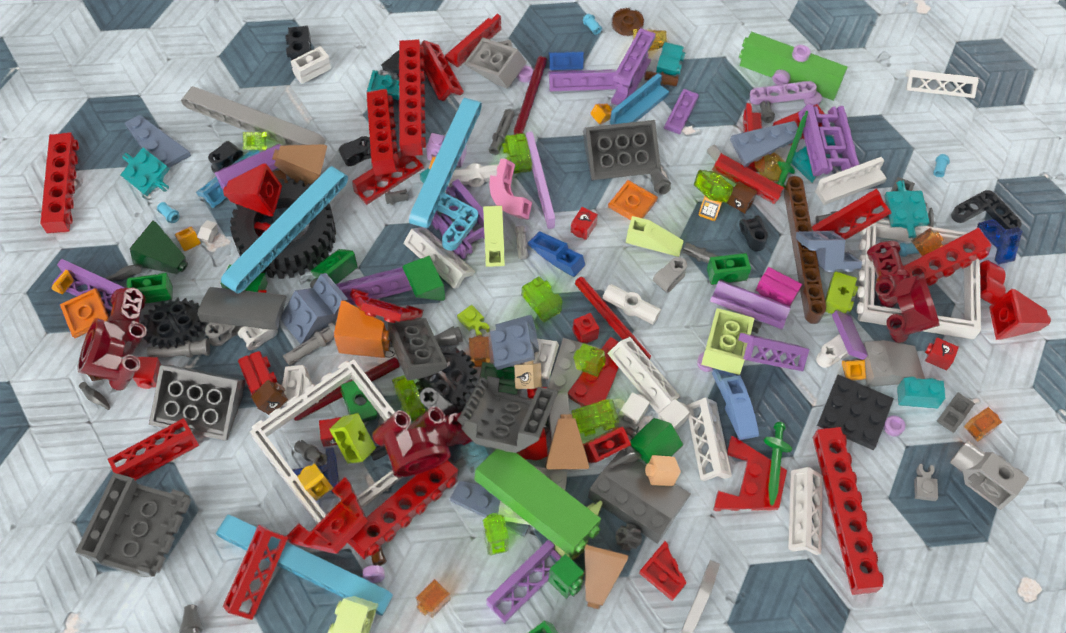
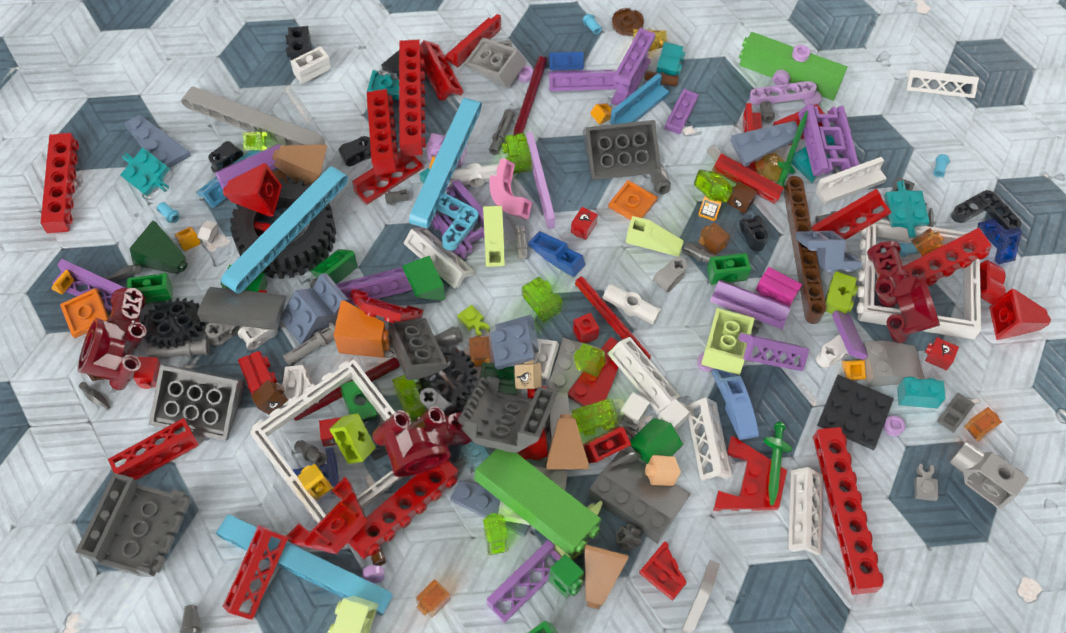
none -> clear orange brick [699,222,730,255]

